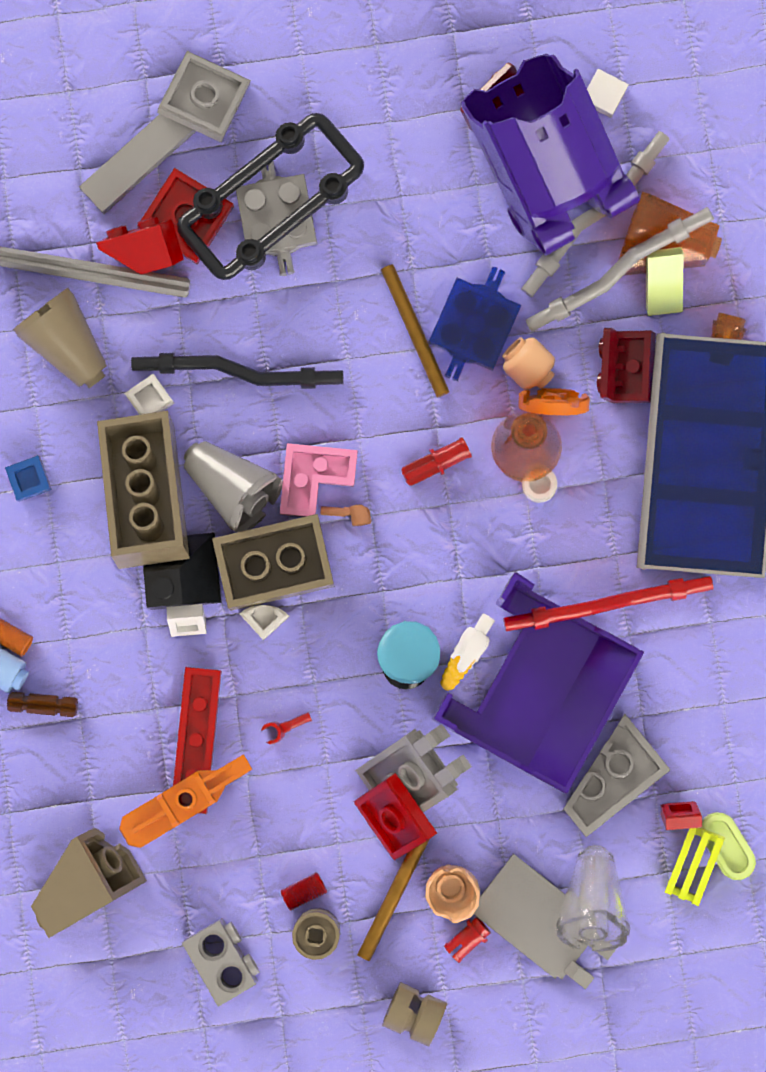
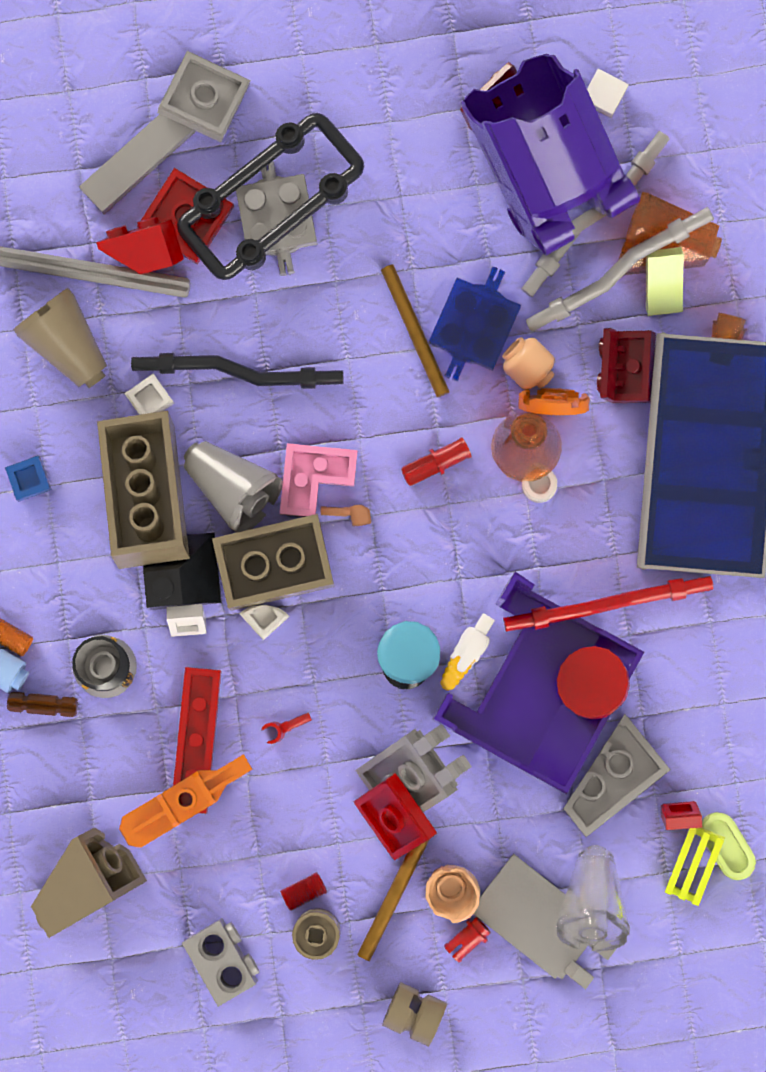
none -> light grey piece [72,635,137,698]
none -> red tile [557,646,630,719]

